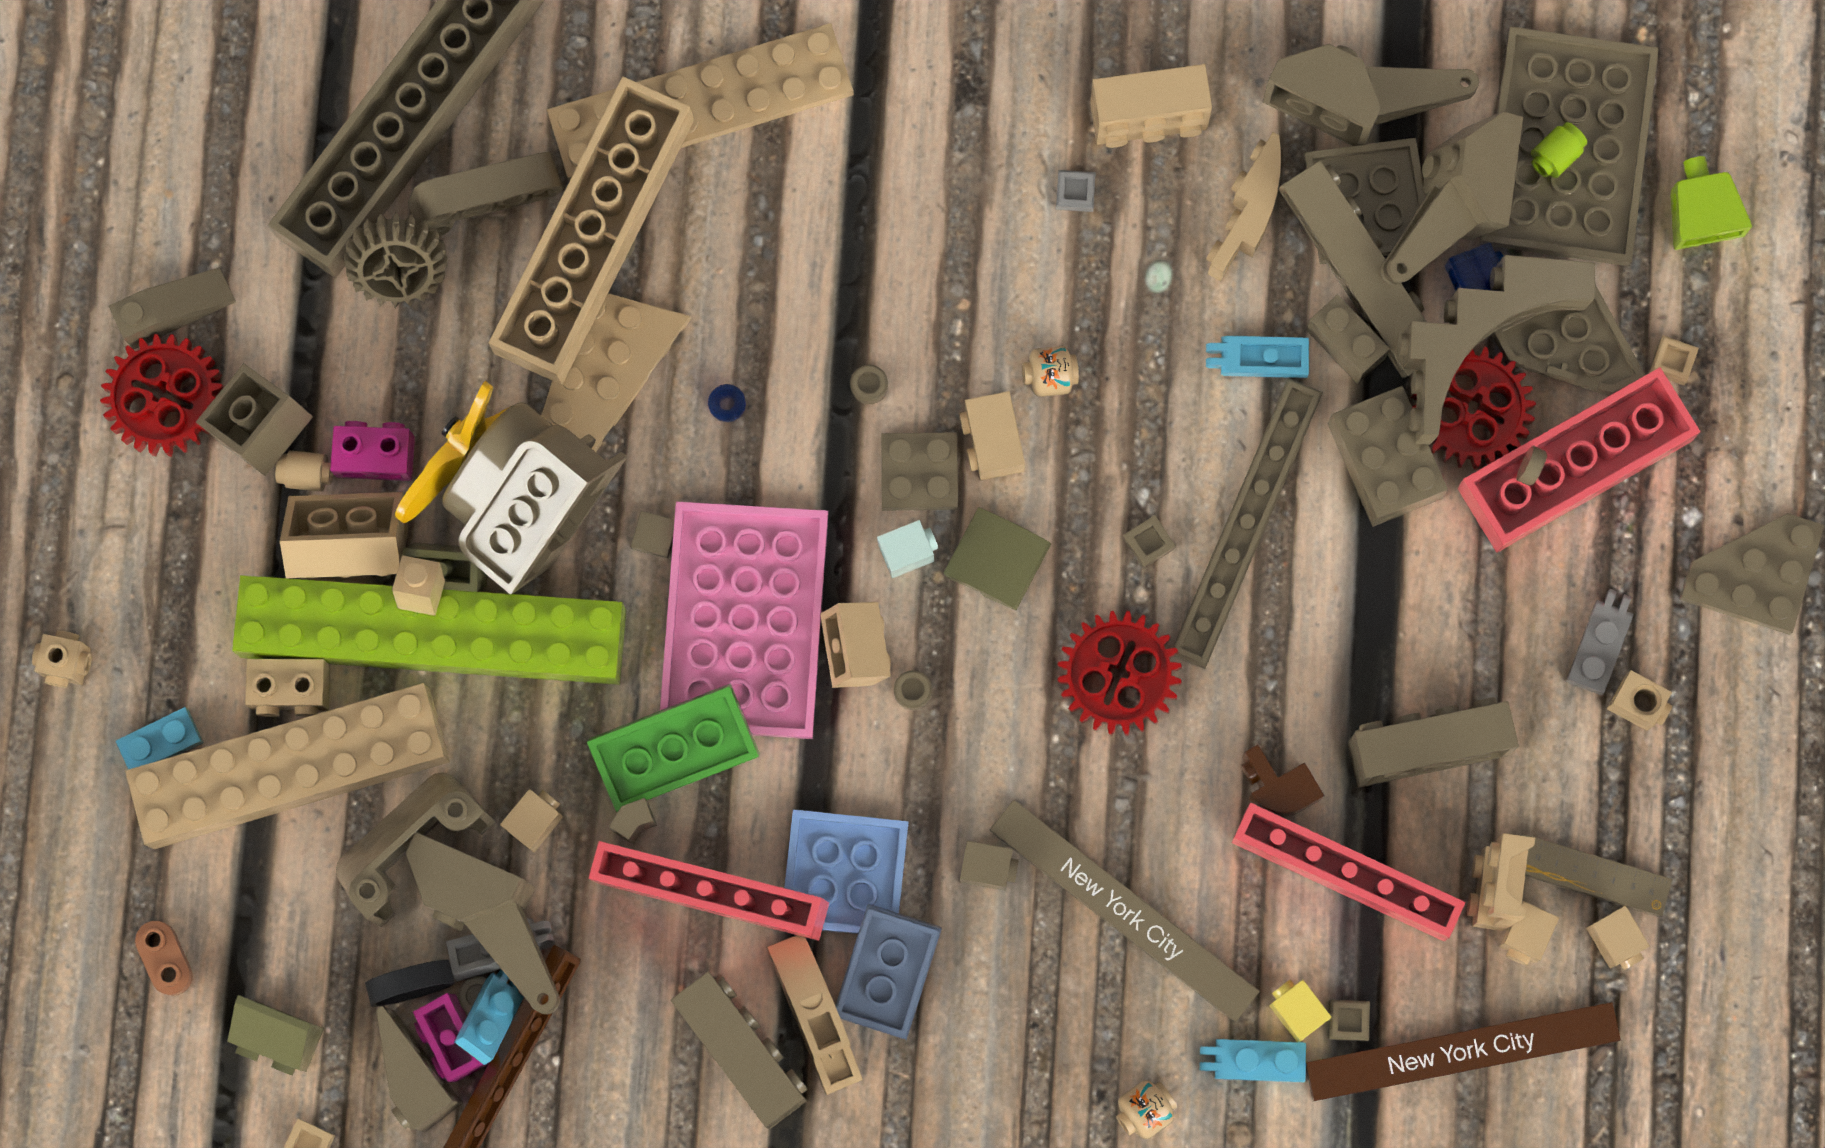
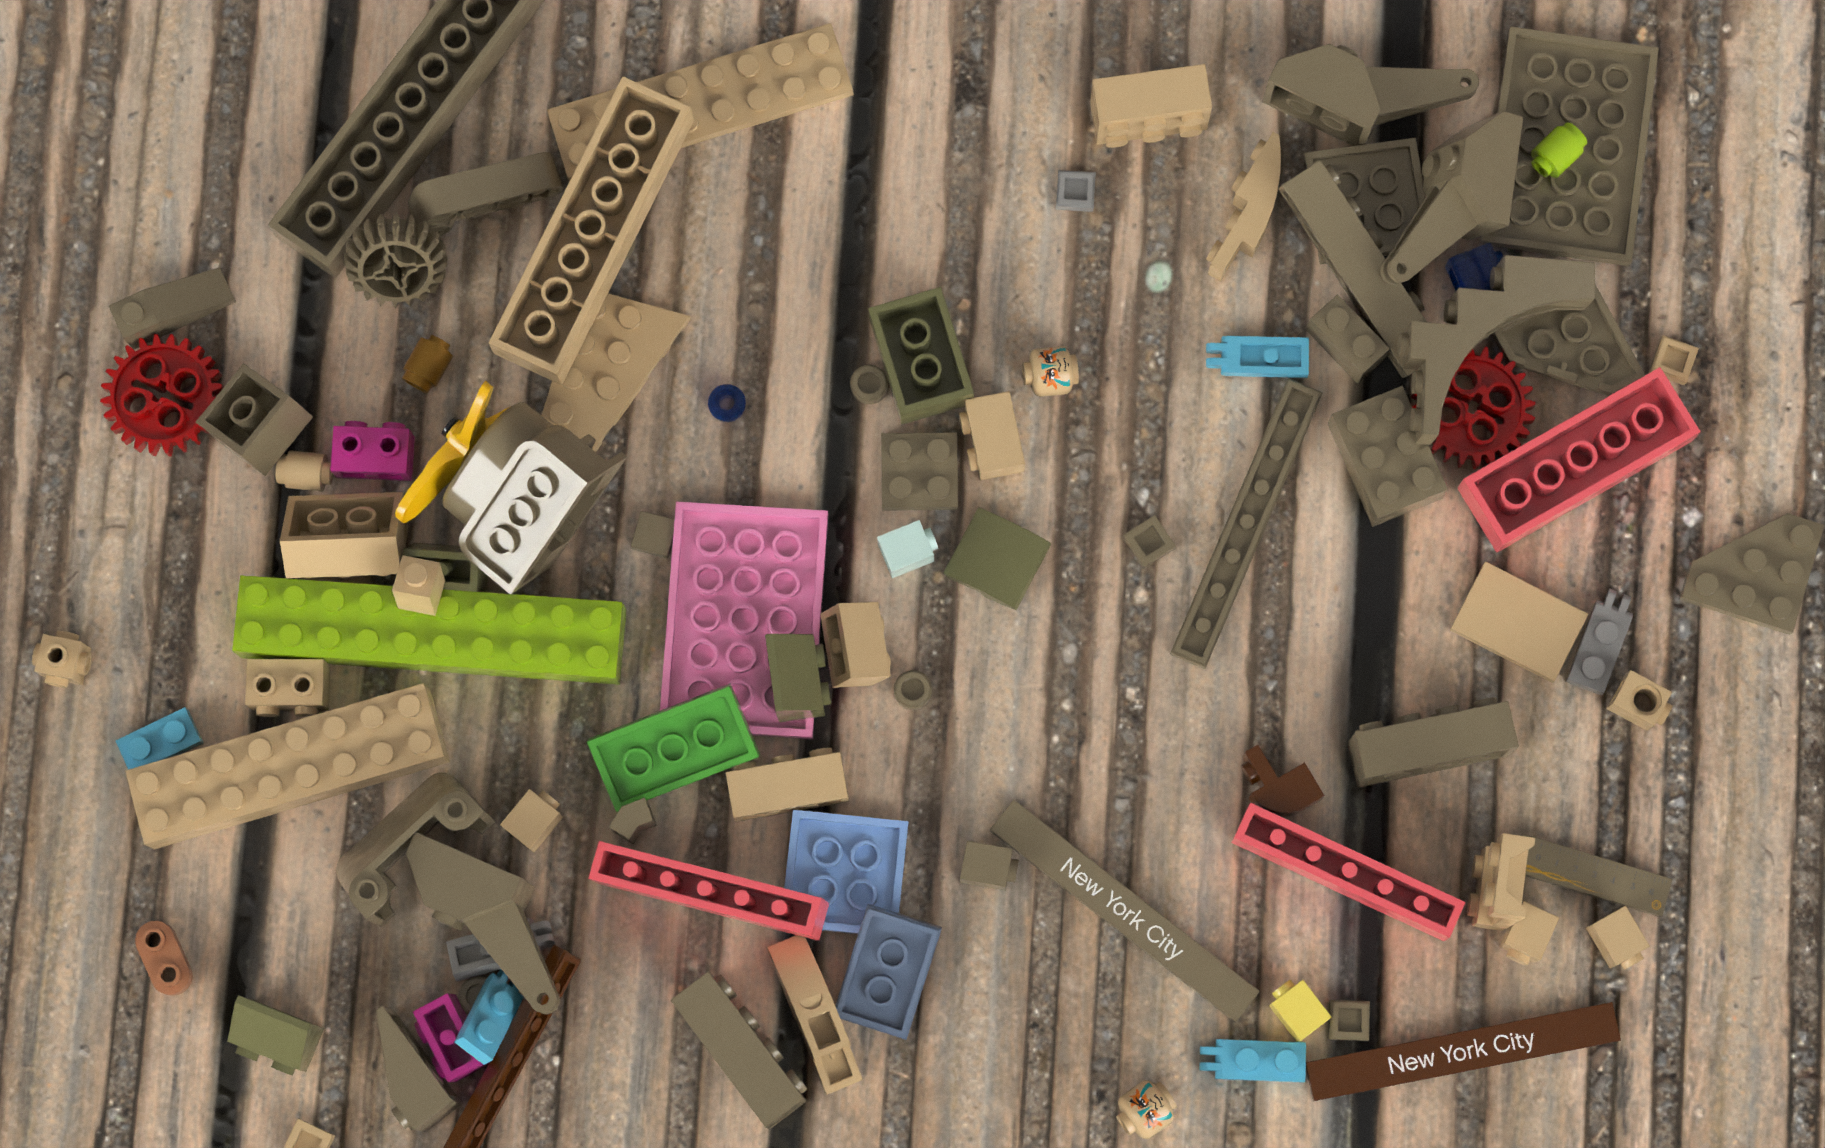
black tyre [365,960,455,1007] -> none
red gear [1057,611,1182,736] -> none
dark tan tile [1516,445,1547,486] -> none
lime torso [1670,156,1752,250] -> none
none -> pearl gold brick [402,335,453,394]
none -> tan brick [726,748,849,822]
none -> olive slope [765,634,831,722]
none -> olive brick [868,287,974,425]
none -> tan tile [1450,561,1589,683]

